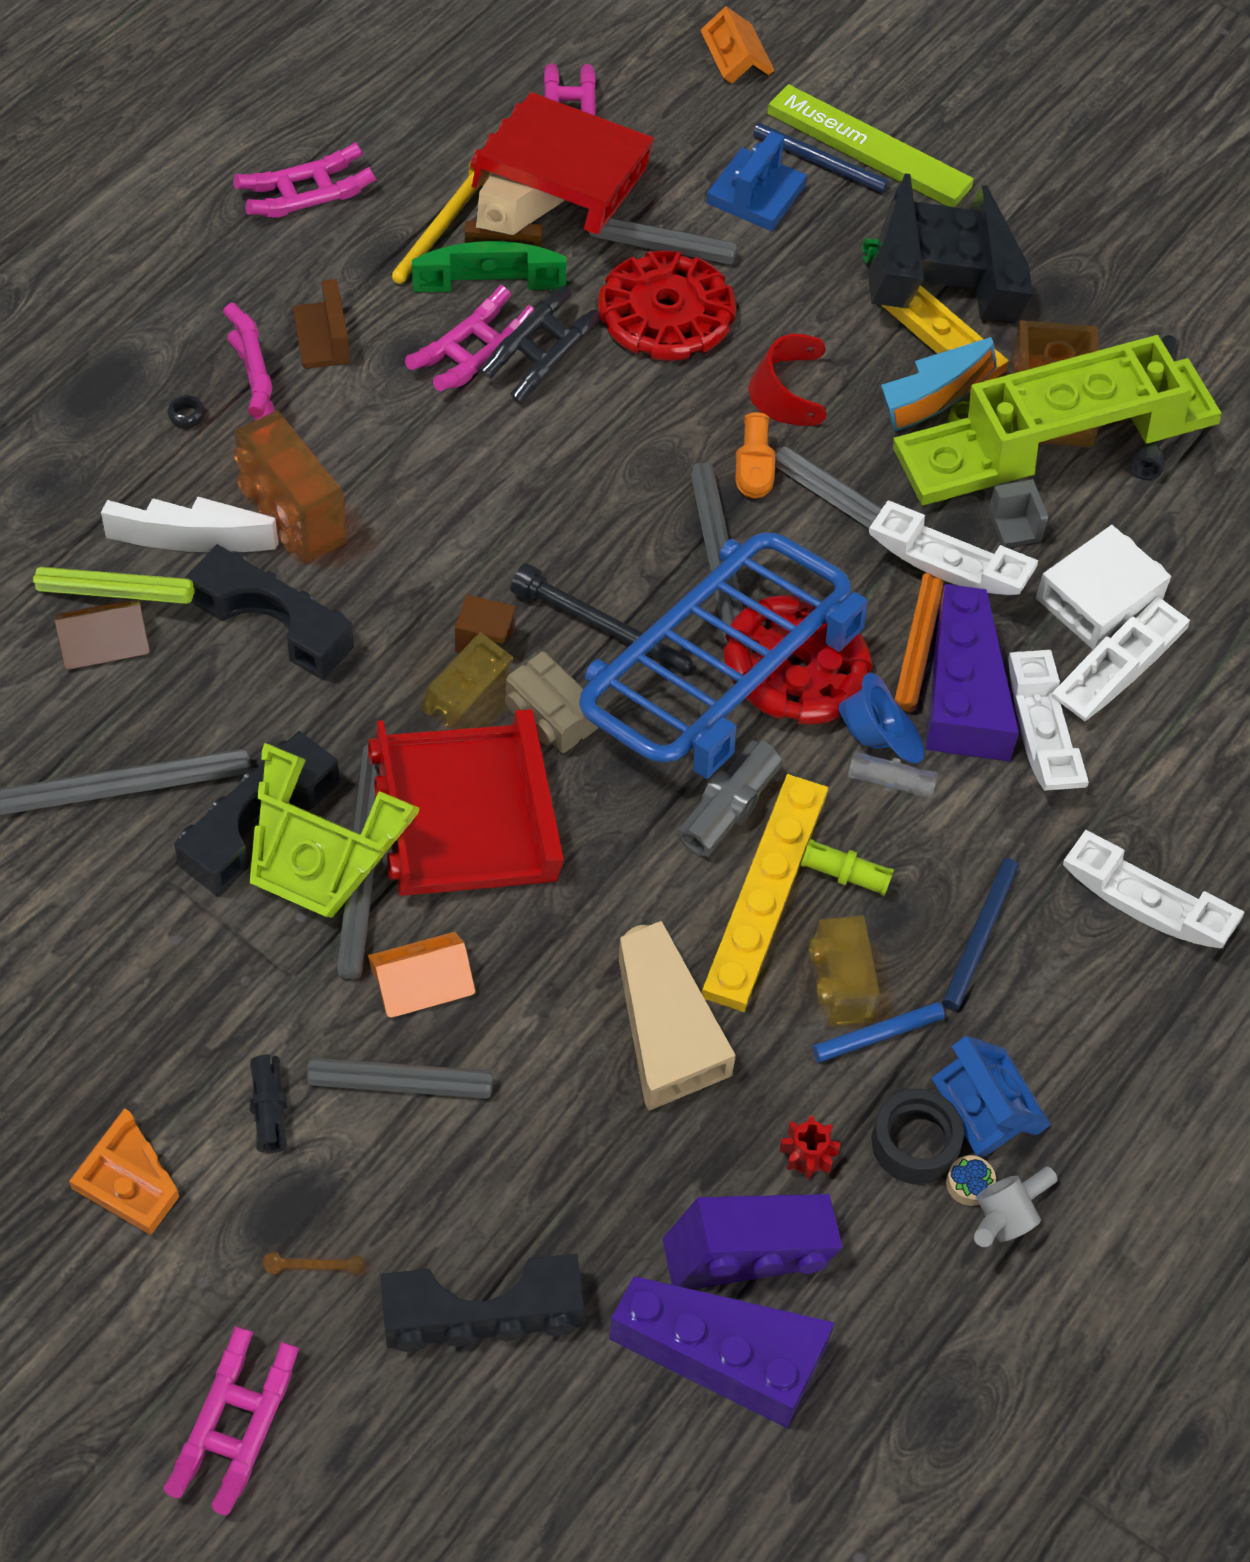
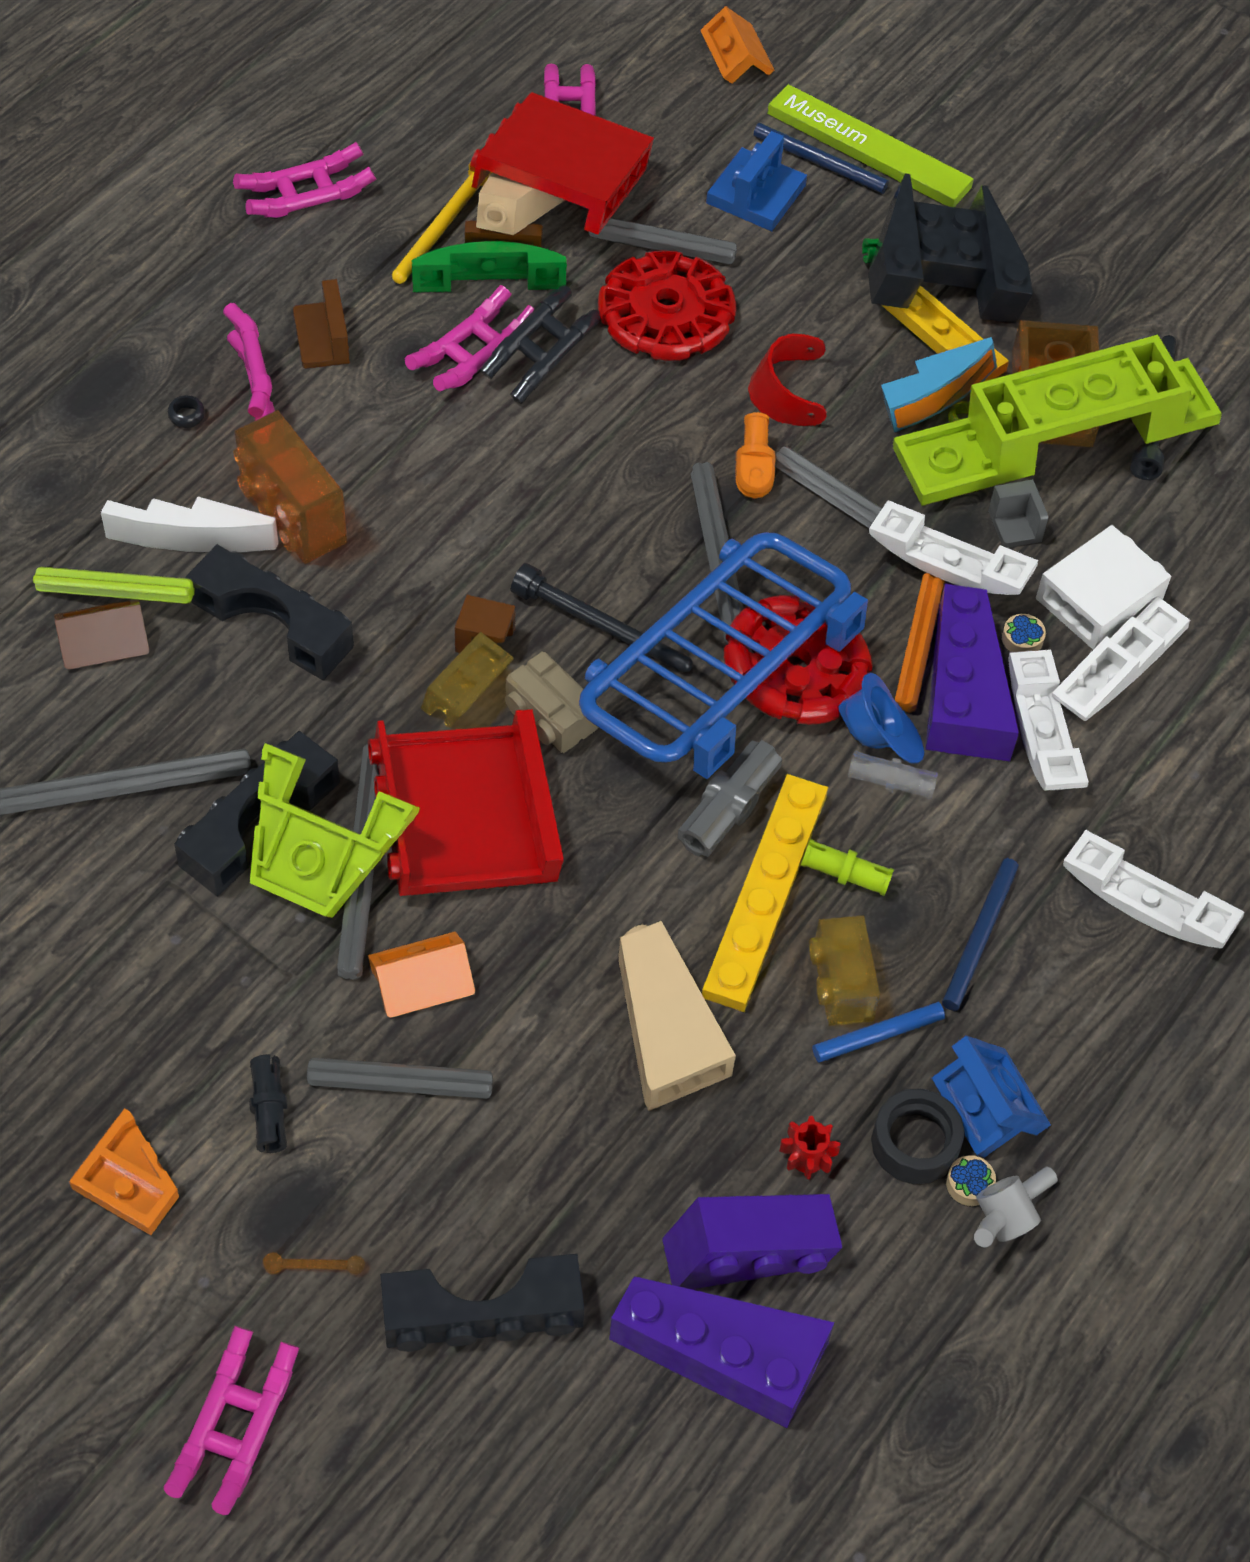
none -> tile [1002,614,1046,652]

